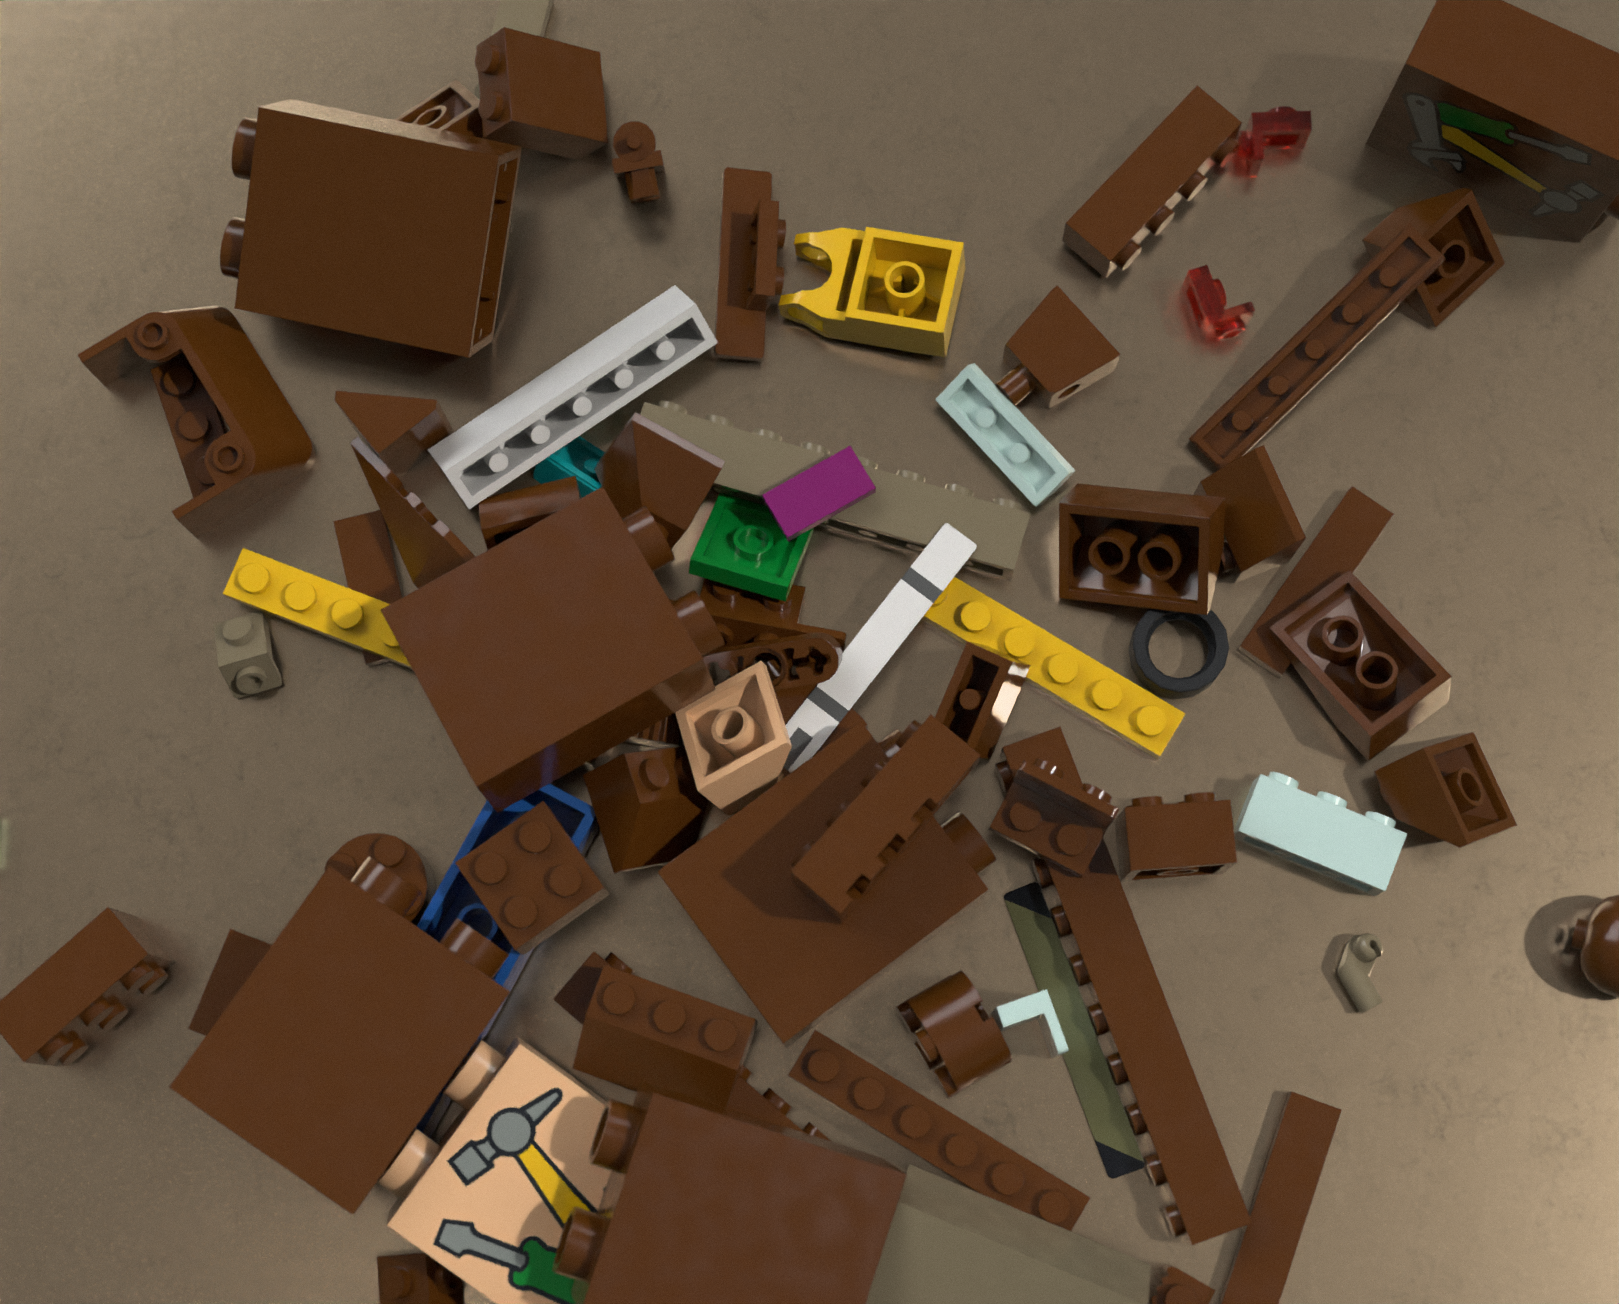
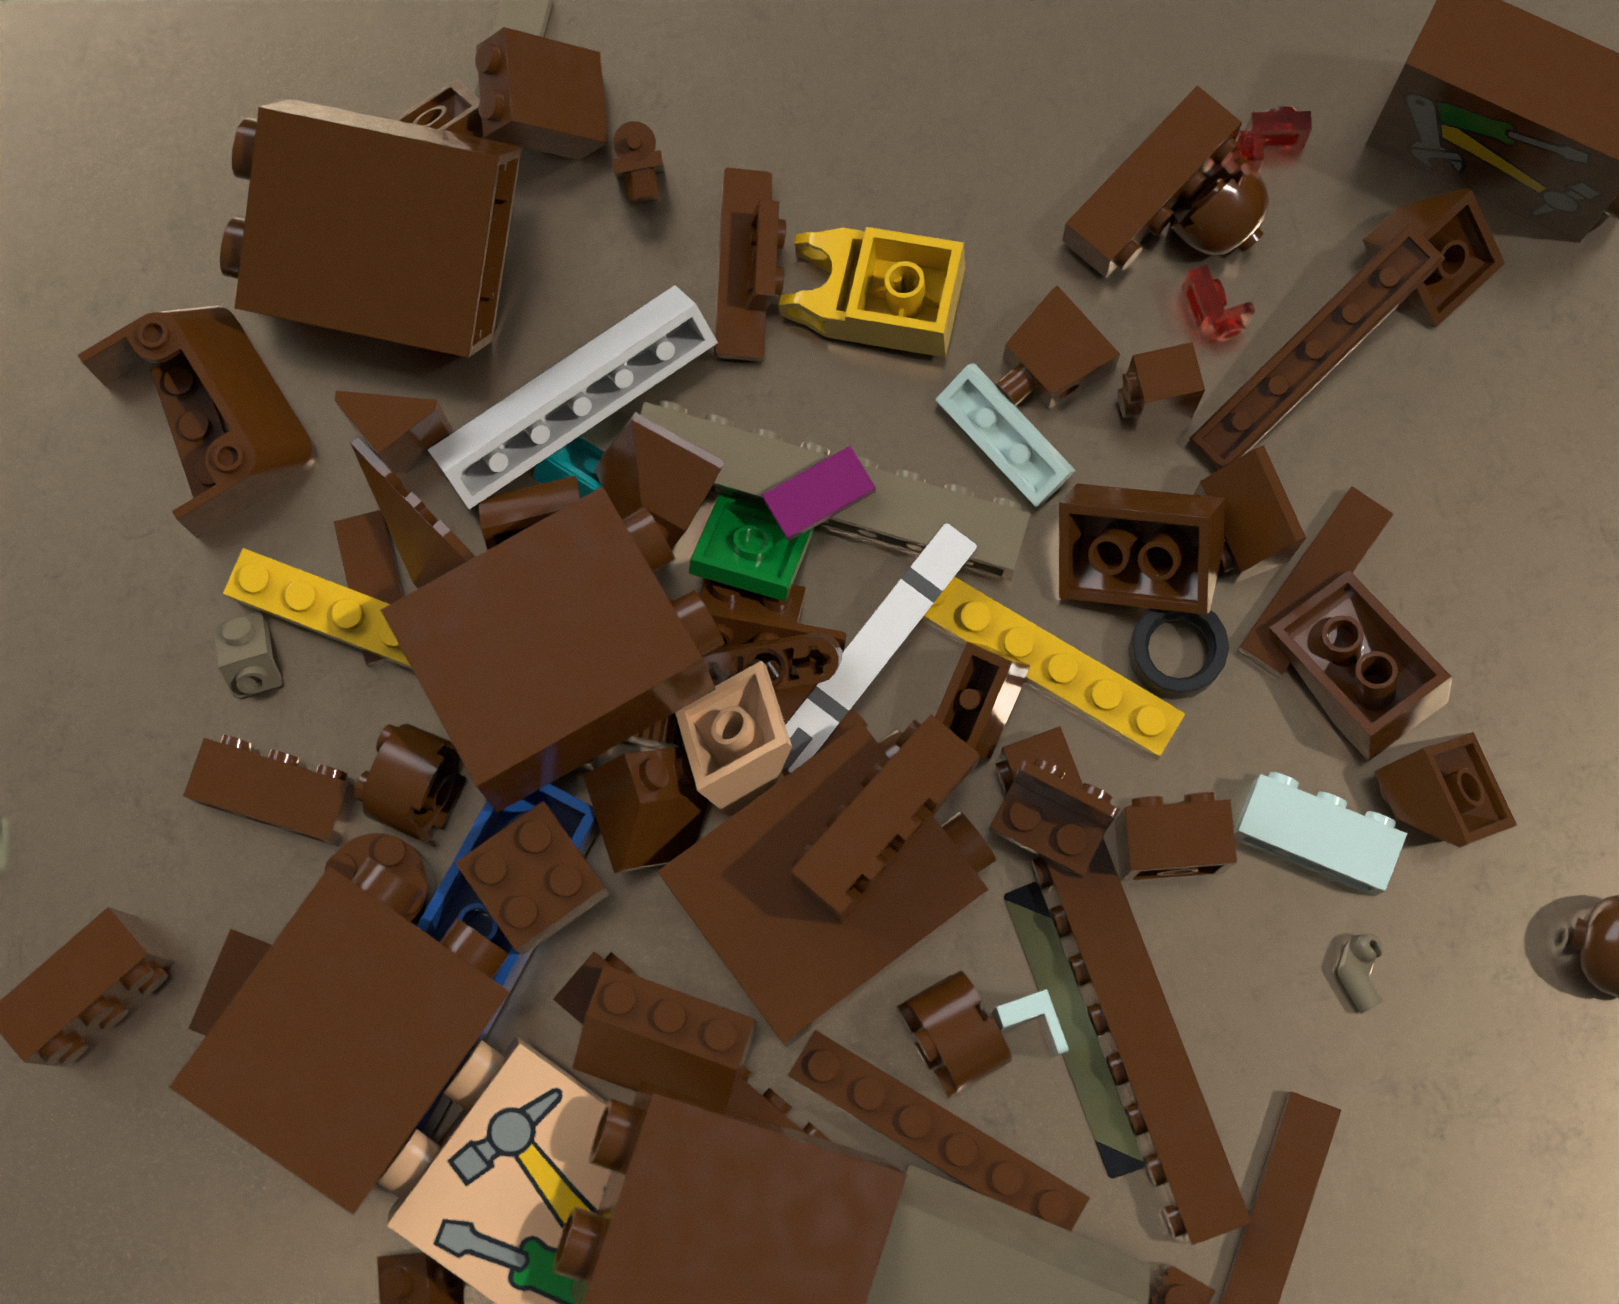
none -> reddish brown brick [183,734,355,847]
none -> reddish brown brick [354,723,466,842]
none -> reddish brown brick [1117,342,1205,432]
none -> reddish brown cylinder [1169,157,1269,255]

